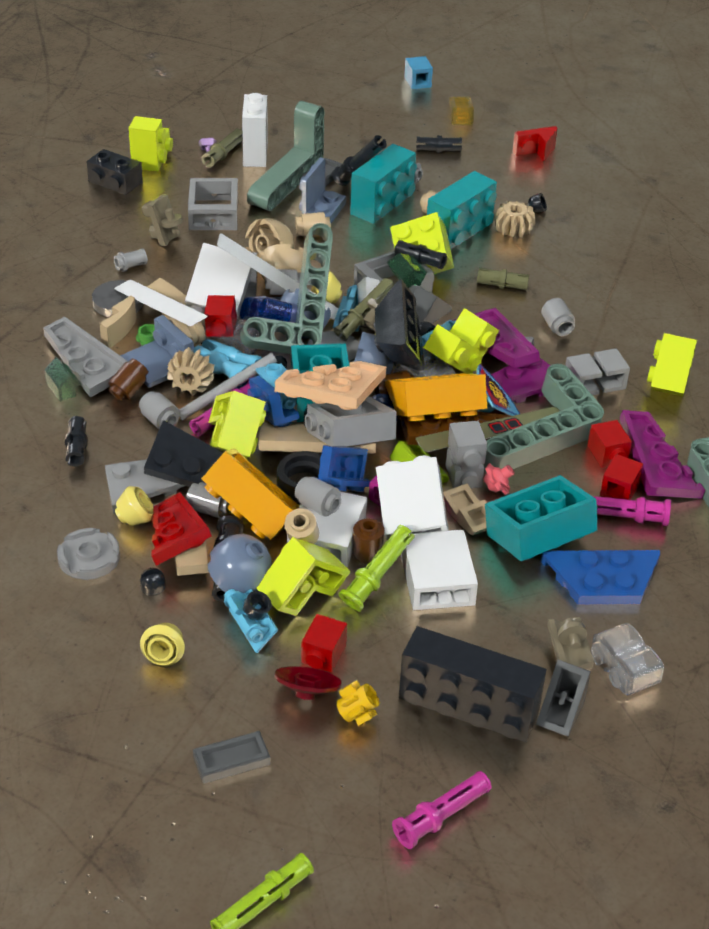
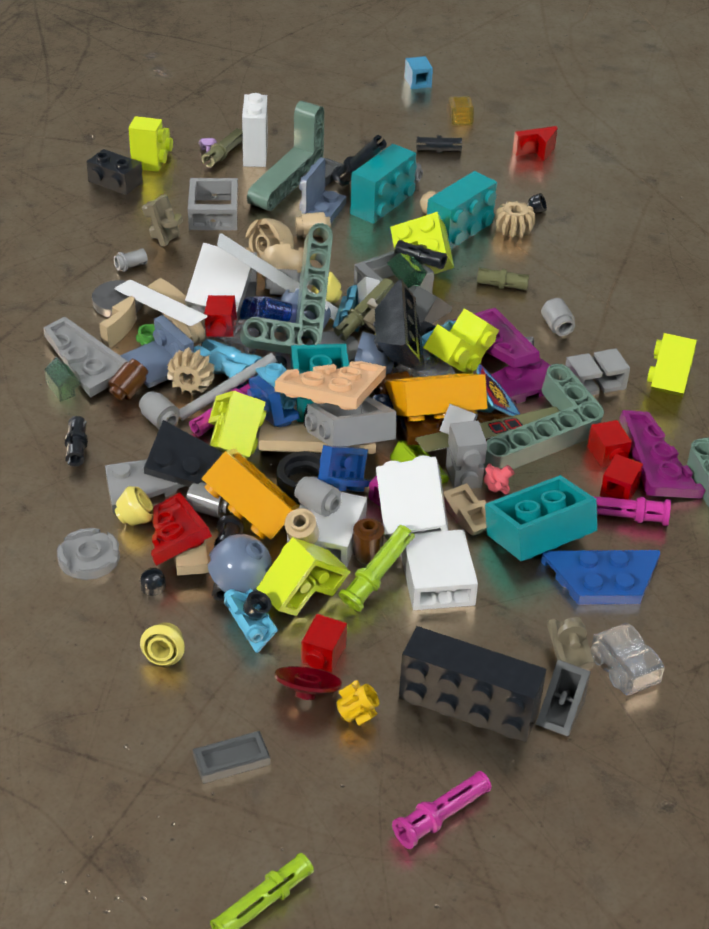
none -> light grey tile [439,404,478,435]

